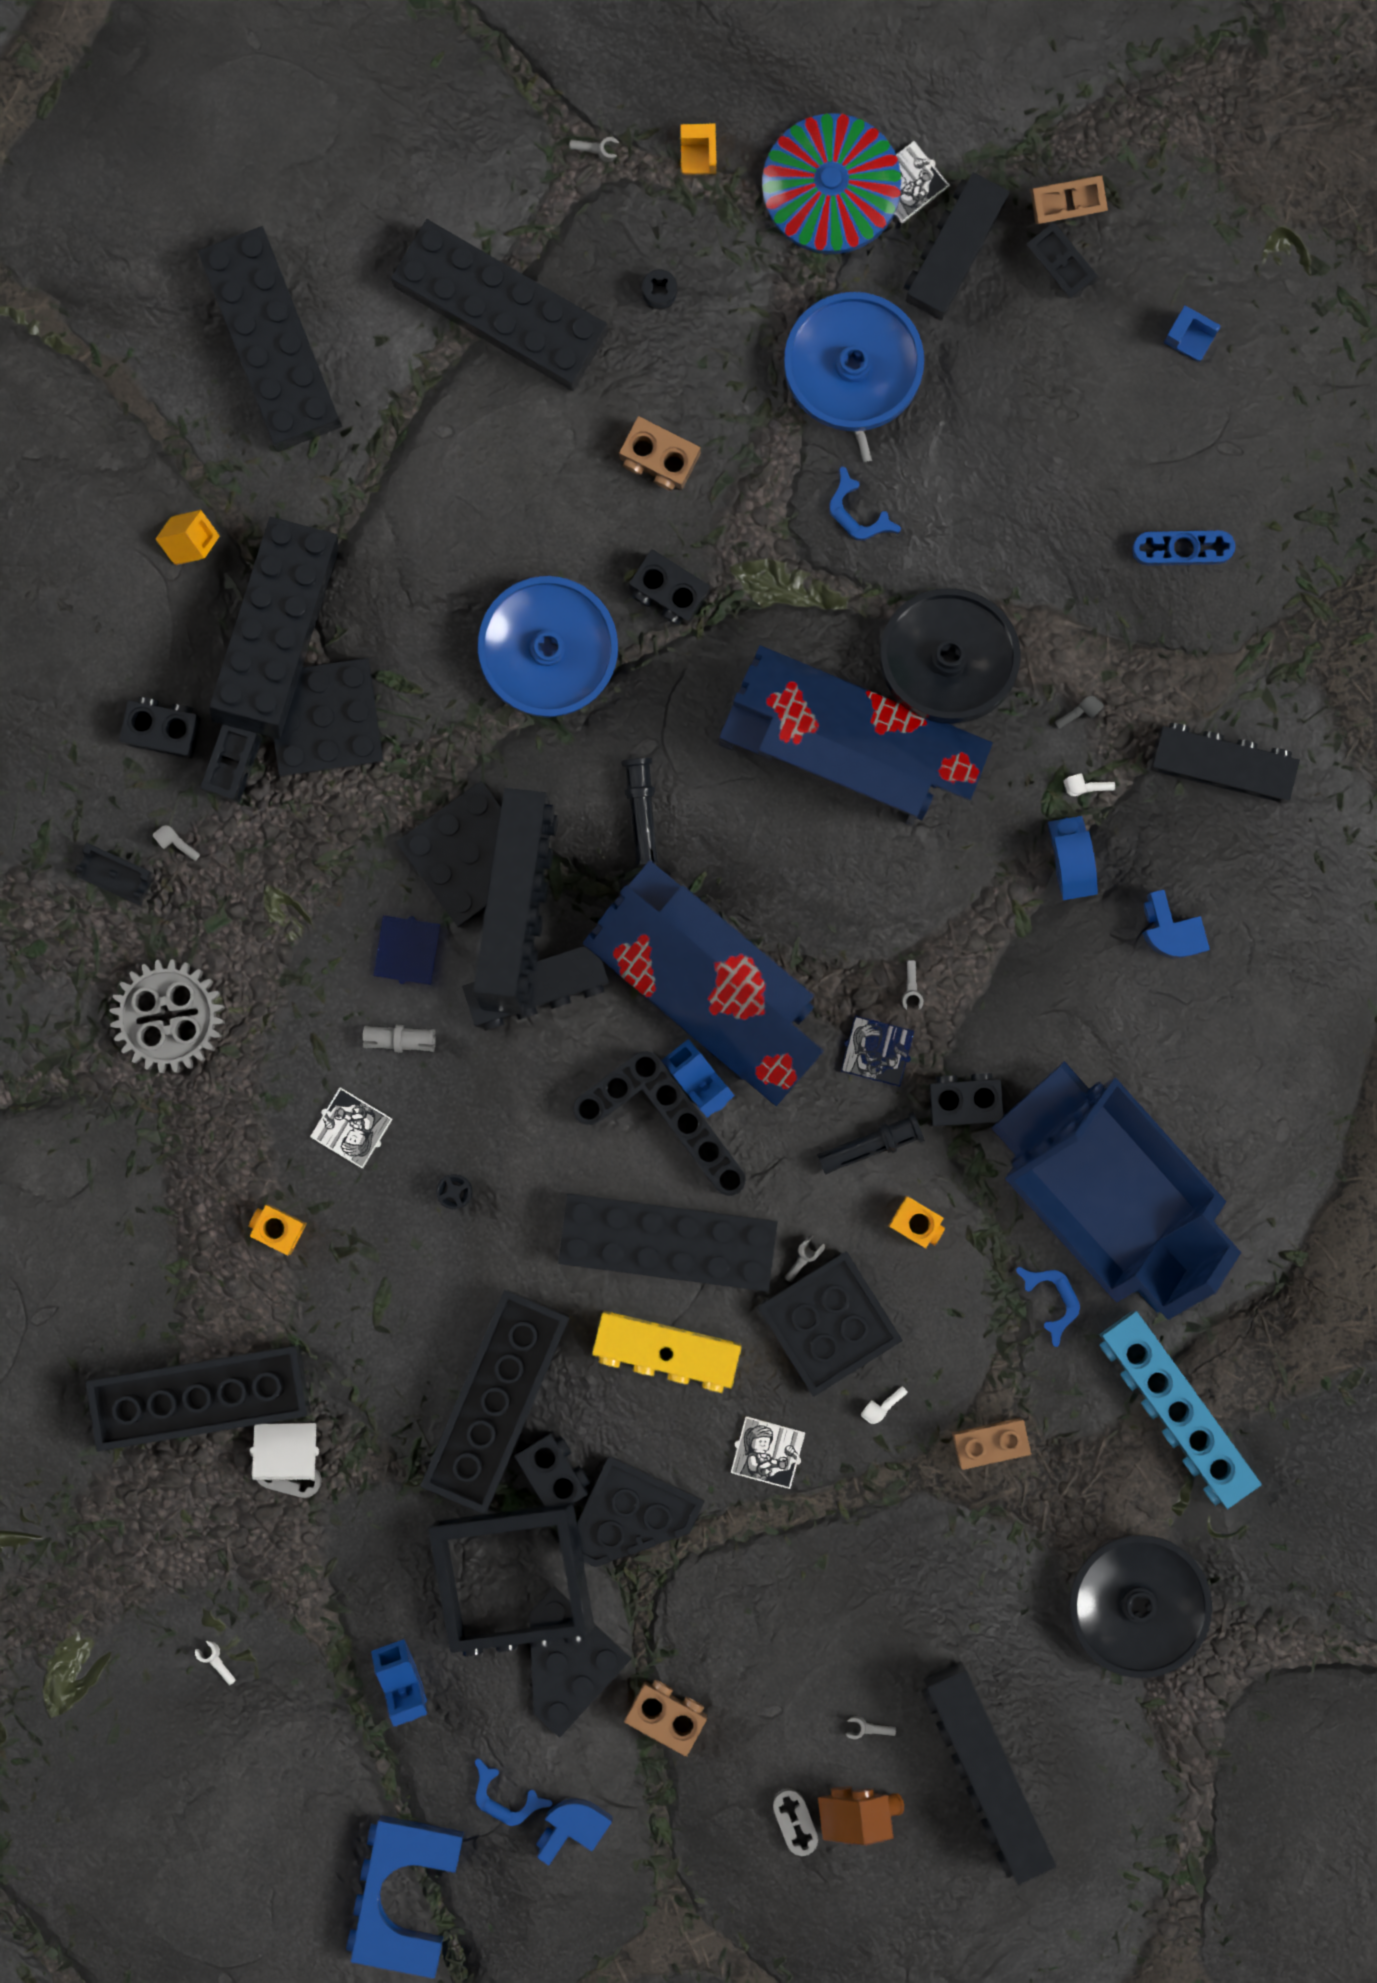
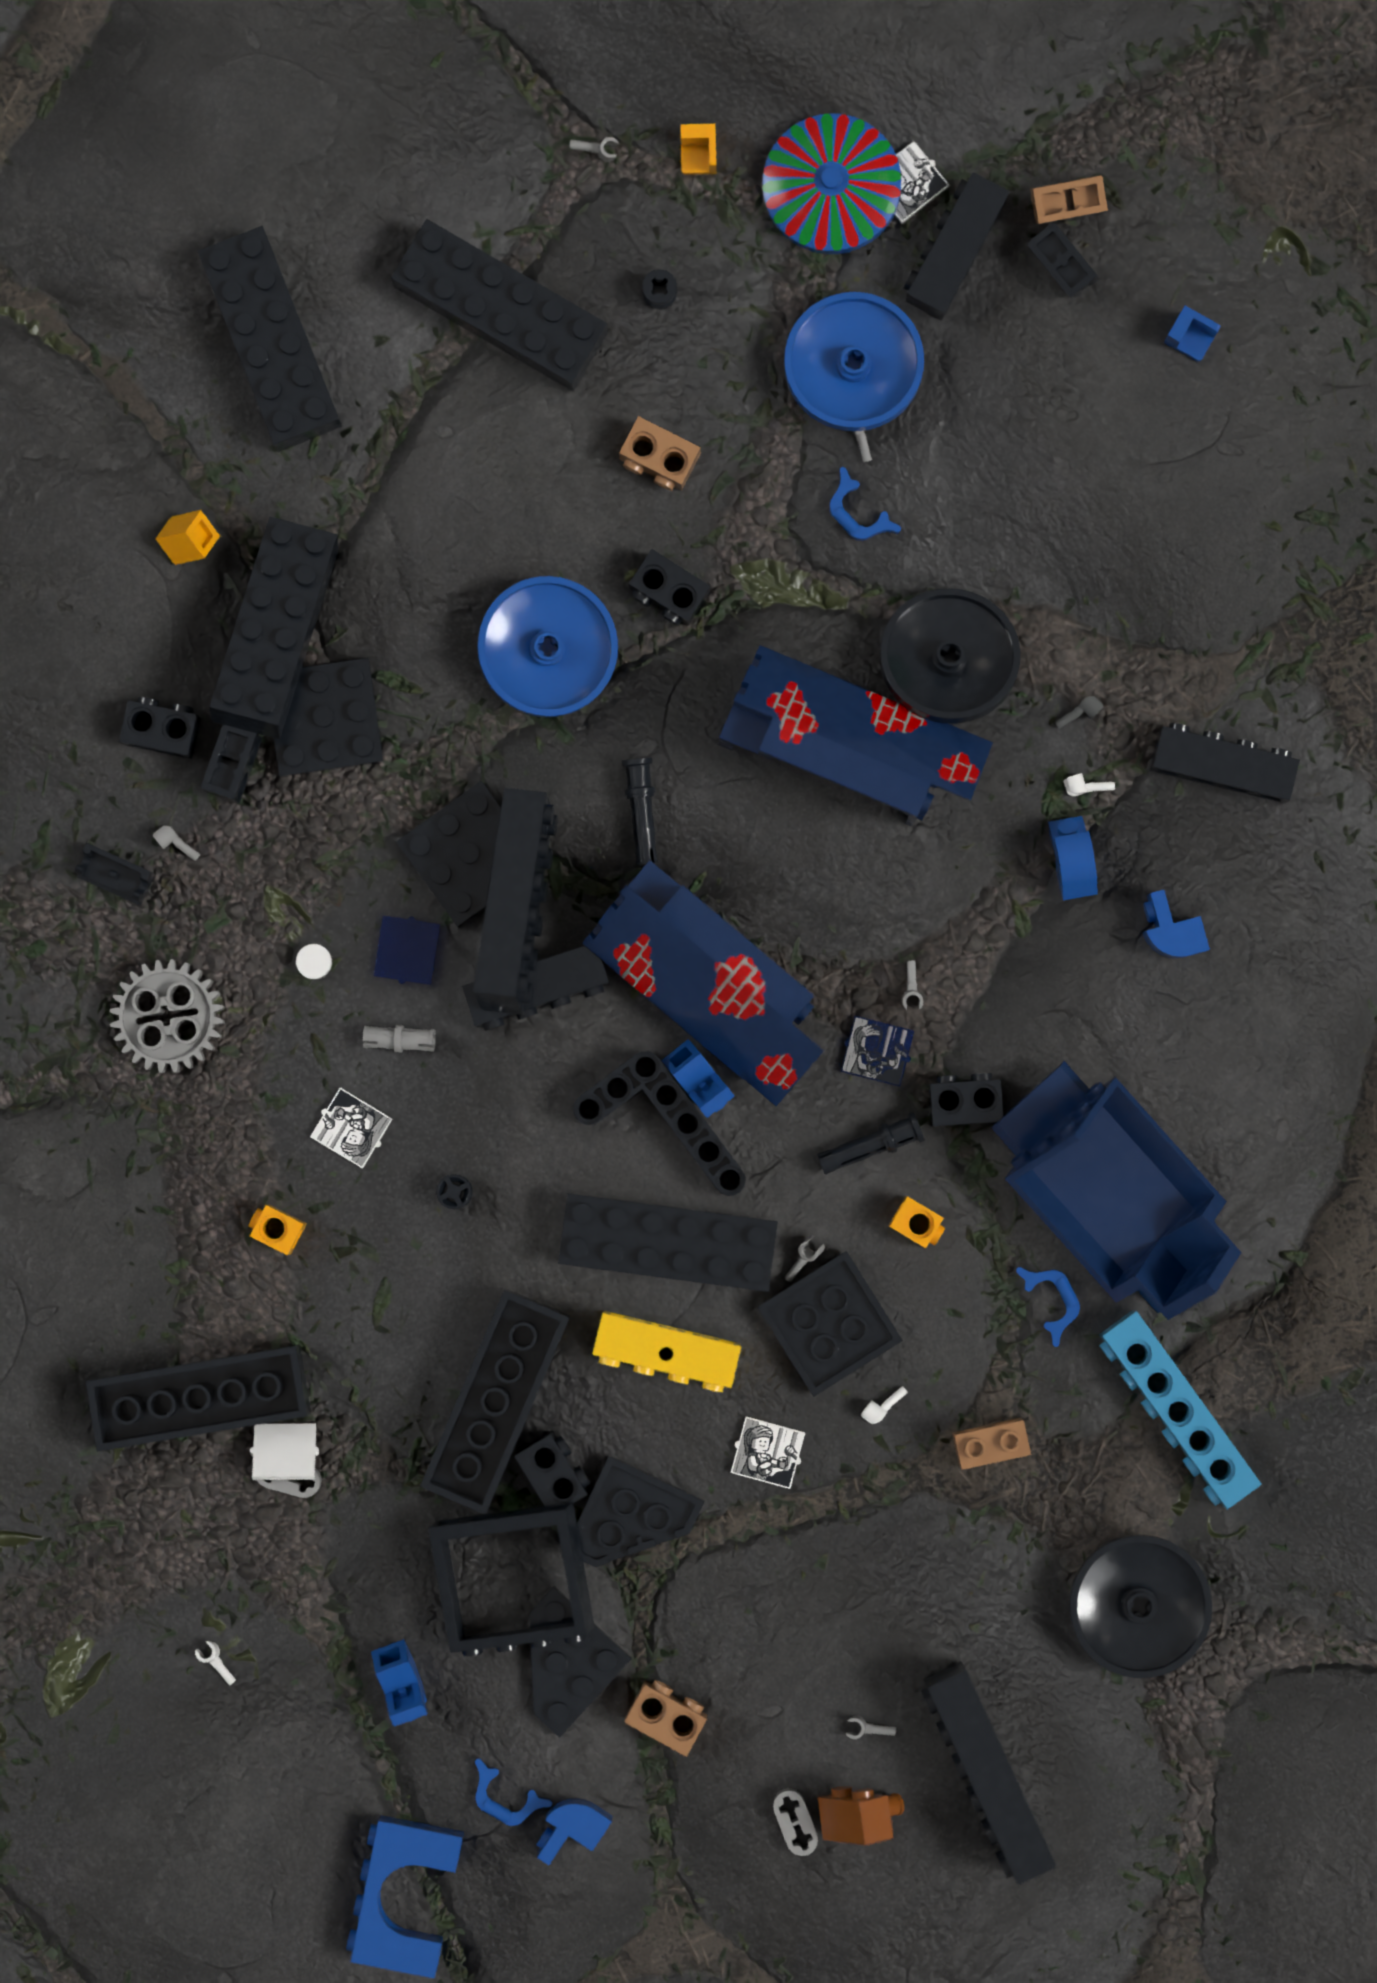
blue beam [1132,531,1235,566] -> none
none -> white tile [296,944,332,979]

